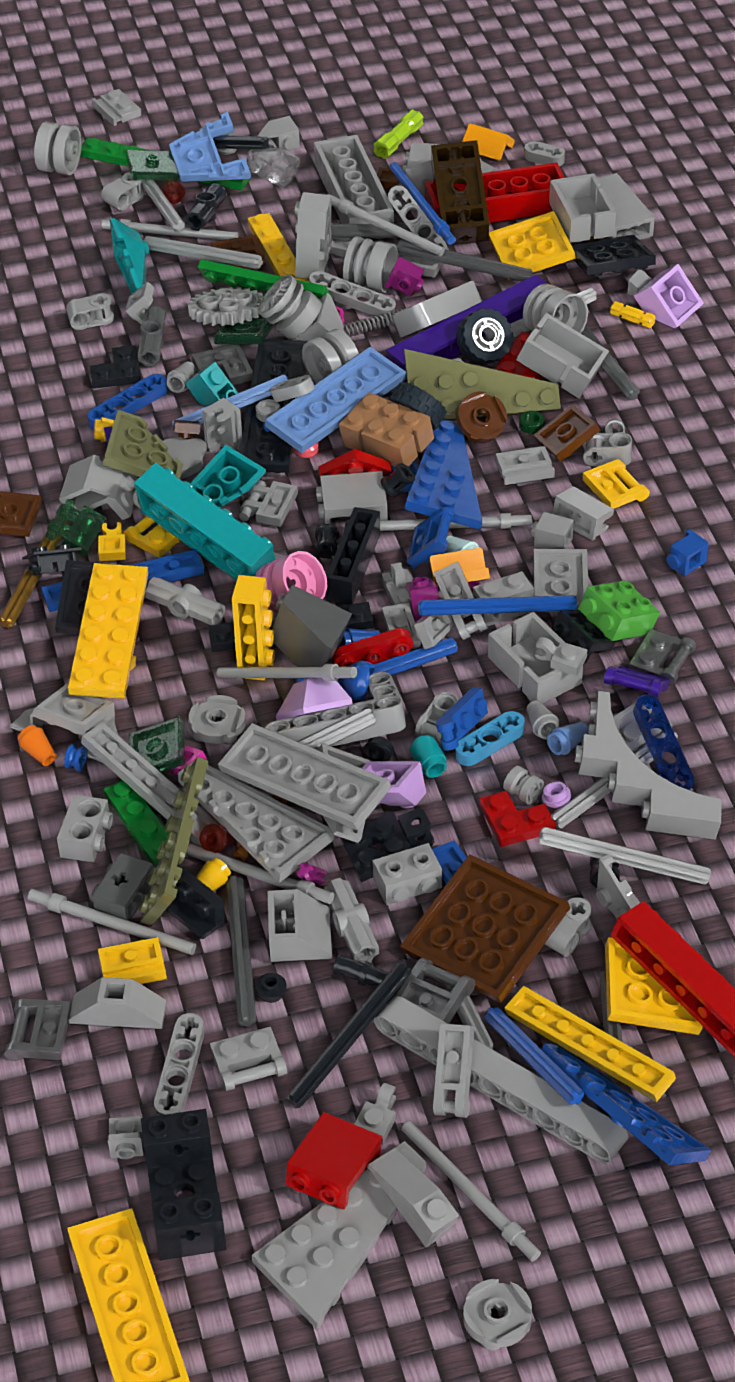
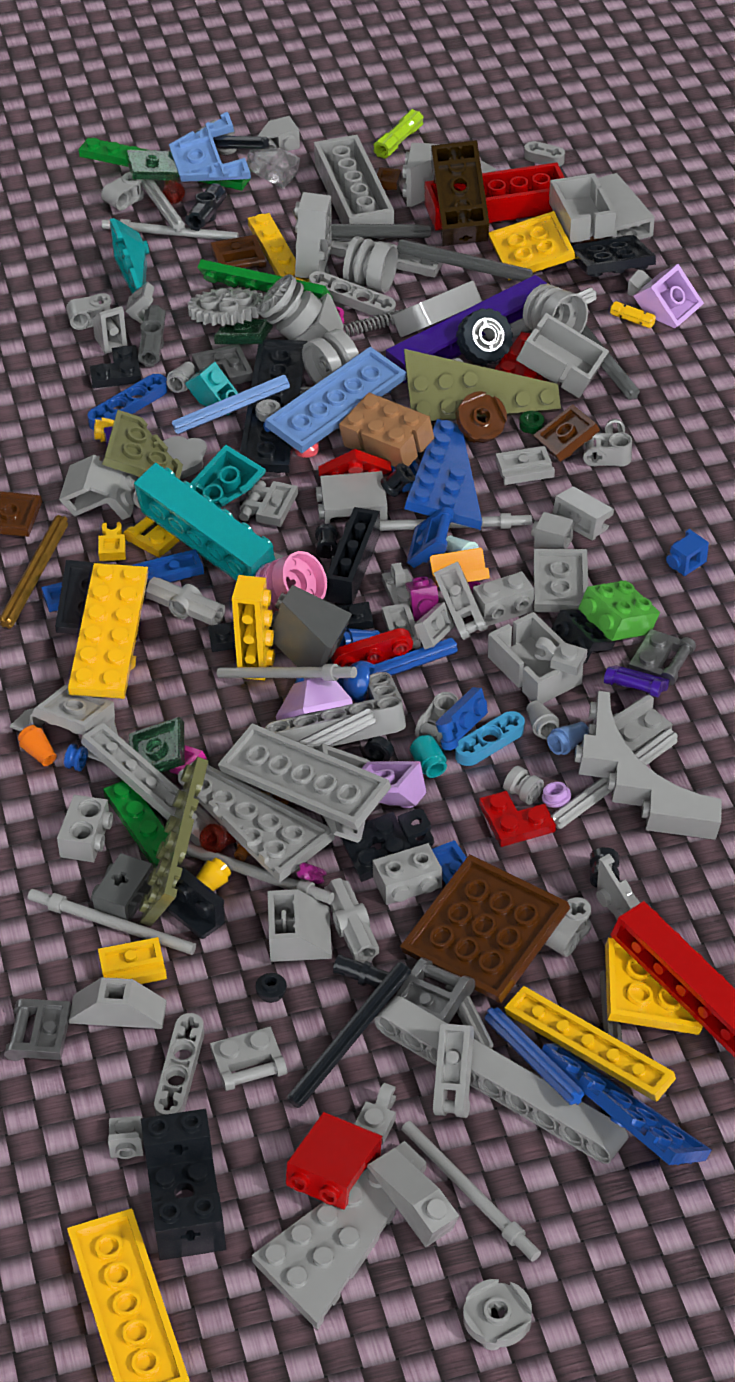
black hinge [22,544,82,575] -> none
light grey wheel [34,121,82,175] -> none
clear green plate [46,499,107,558] -> none
light grey plate [92,89,141,126] -> none
light grey axle [143,236,263,269] -> none
plate [173,420,201,438] -> none
light grey plate [189,695,246,745] -> none
light grey hinge [202,398,242,452] -> none
dark grey axle [226,876,256,1028] -> none
light grey beam [269,375,315,402] -> none
light grey bar [327,194,445,257] -> none
magenta brick [384,257,424,296] -> none
light grey beam [388,185,449,250] -> none
black wheel [389,382,447,431] -> none
blue bar [390,162,456,245] -> none
blue axle [418,595,577,616] -> none
light orange panel [462,123,515,161] -> none
light grey axle [538,827,711,885] -> none
yellow plate [583,459,650,509] -> none
clear blue beam [633,695,694,790] -> none
none -> light grey slope [92,306,127,354]

